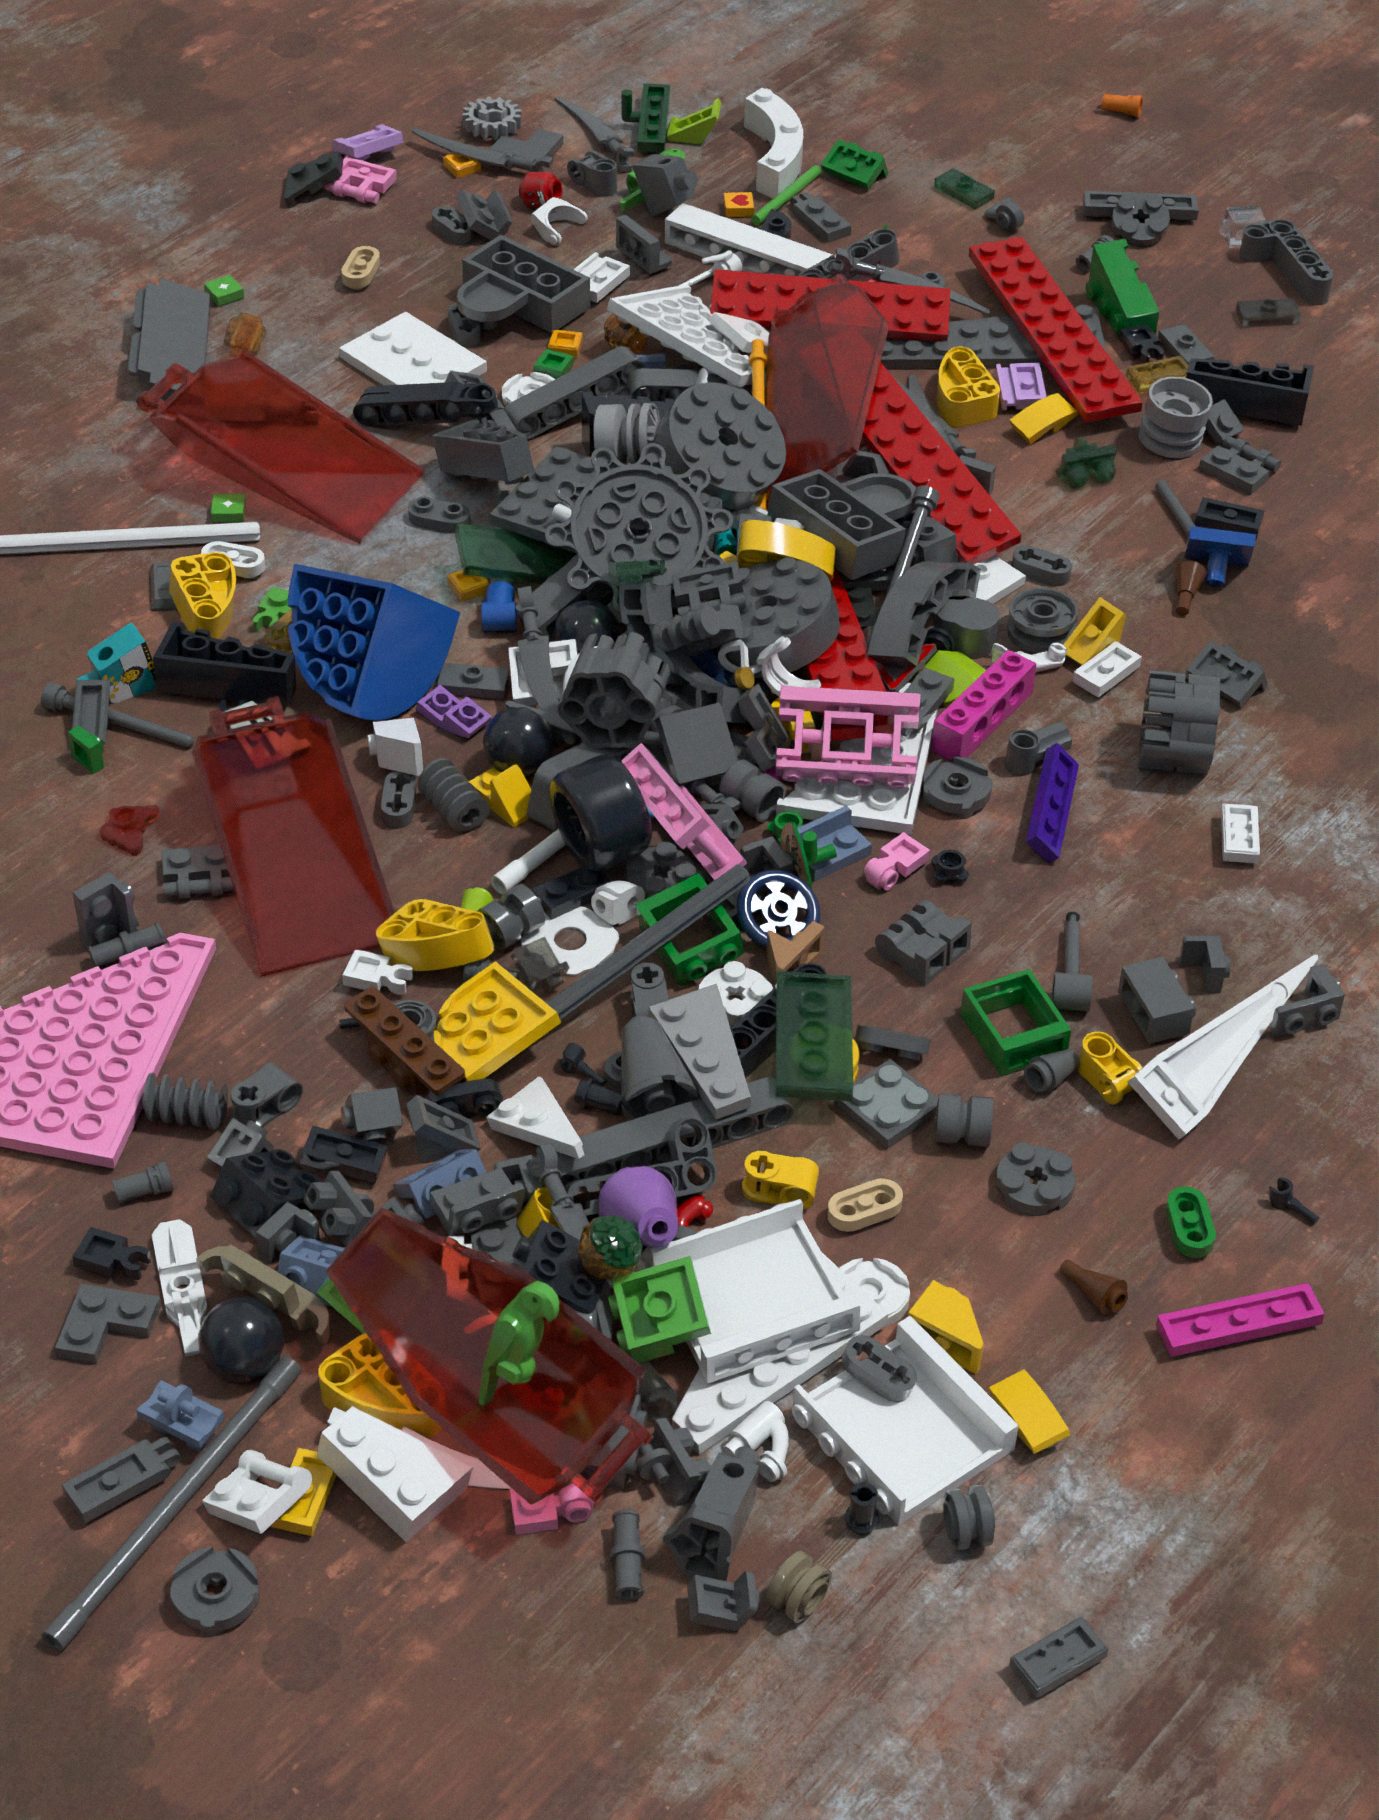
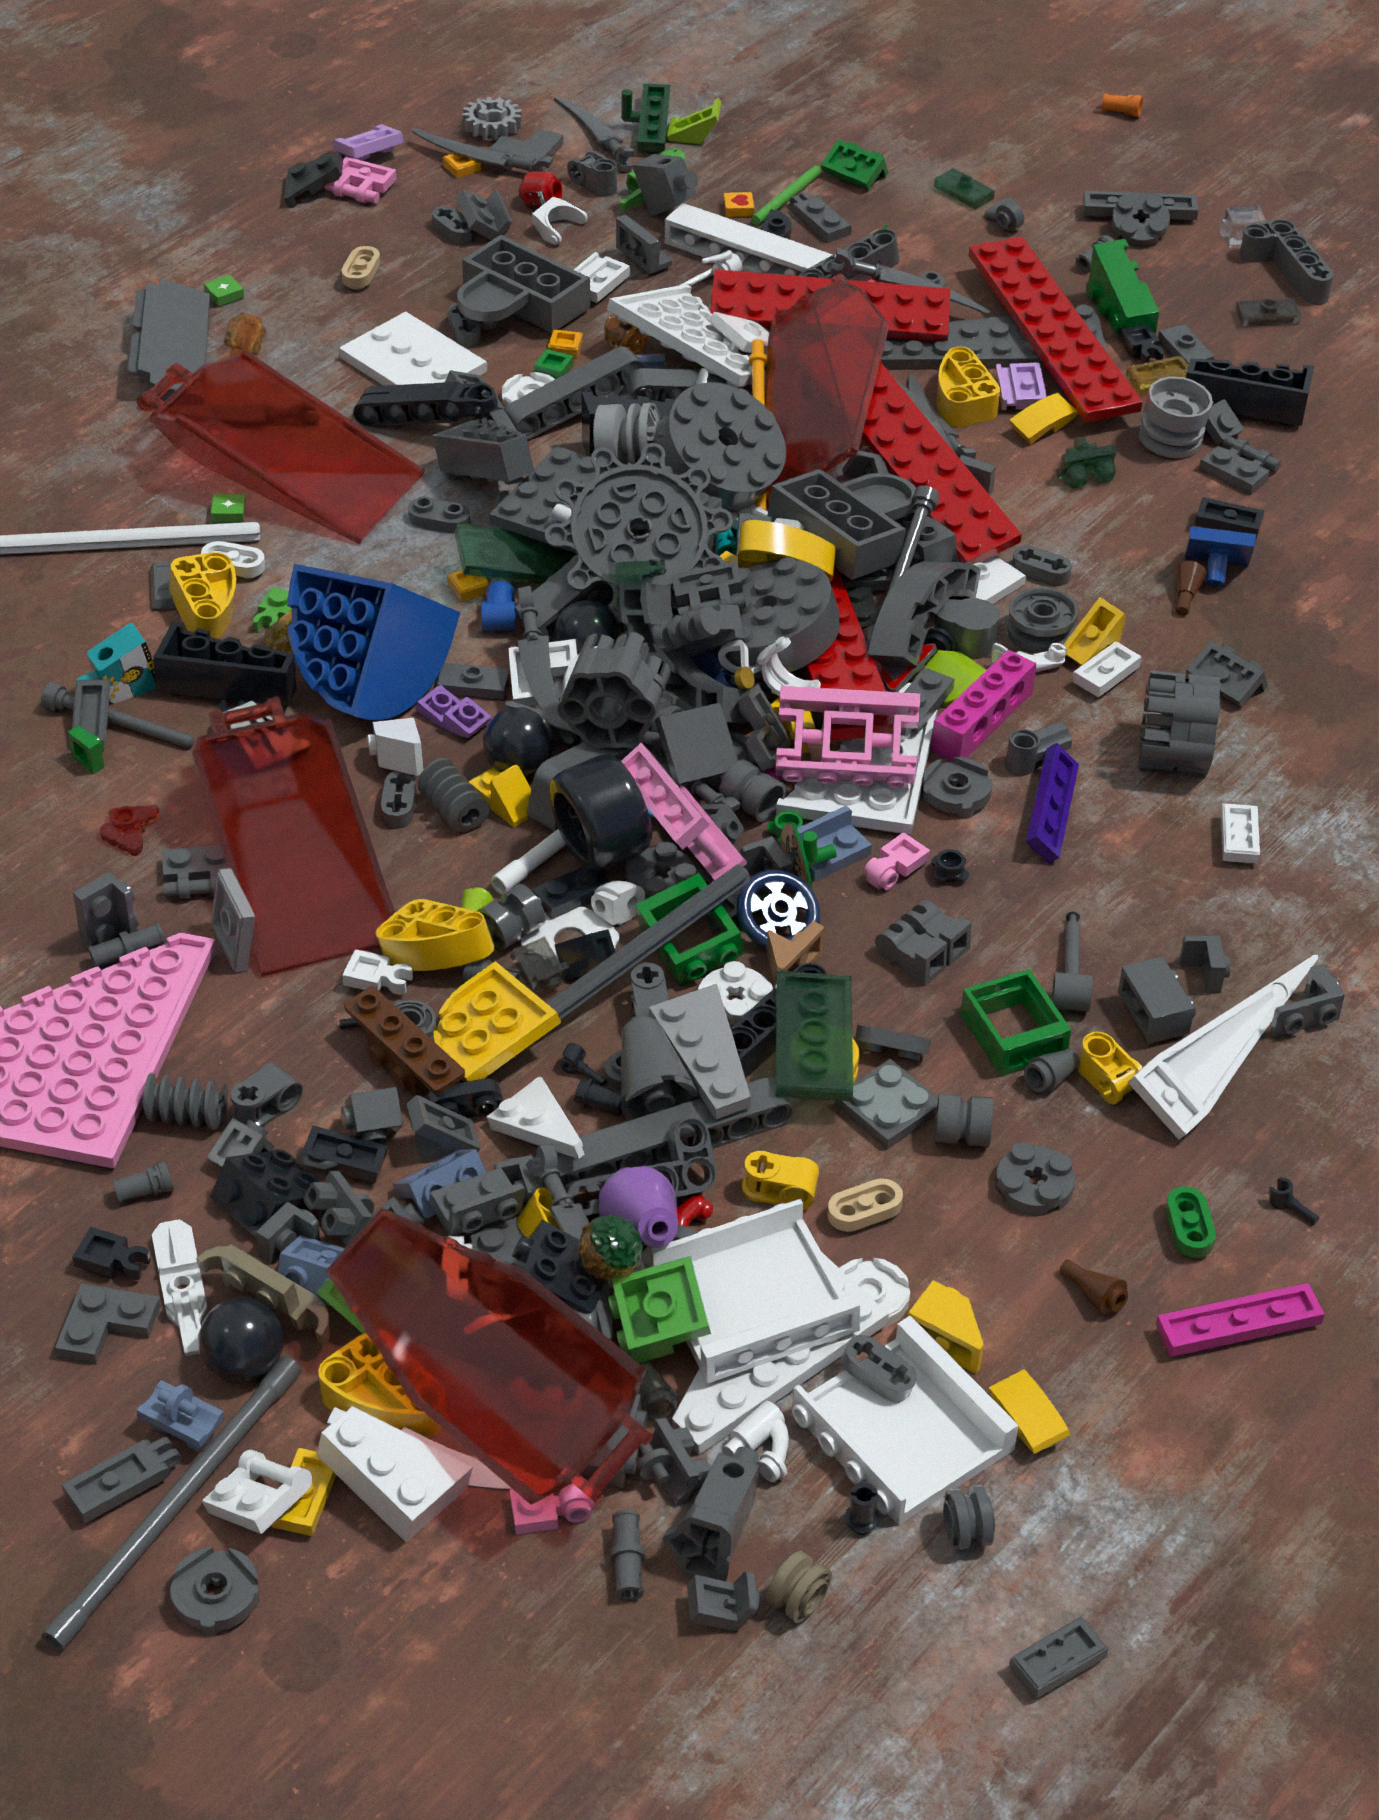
bright green animal [478,1281,559,1406] -> none
white brick [744,88,803,199] -> none
dark grey bar [1155,480,1196,537] -> none
none -> light grey plate [210,868,255,973]
none -> black panel [554,929,615,979]

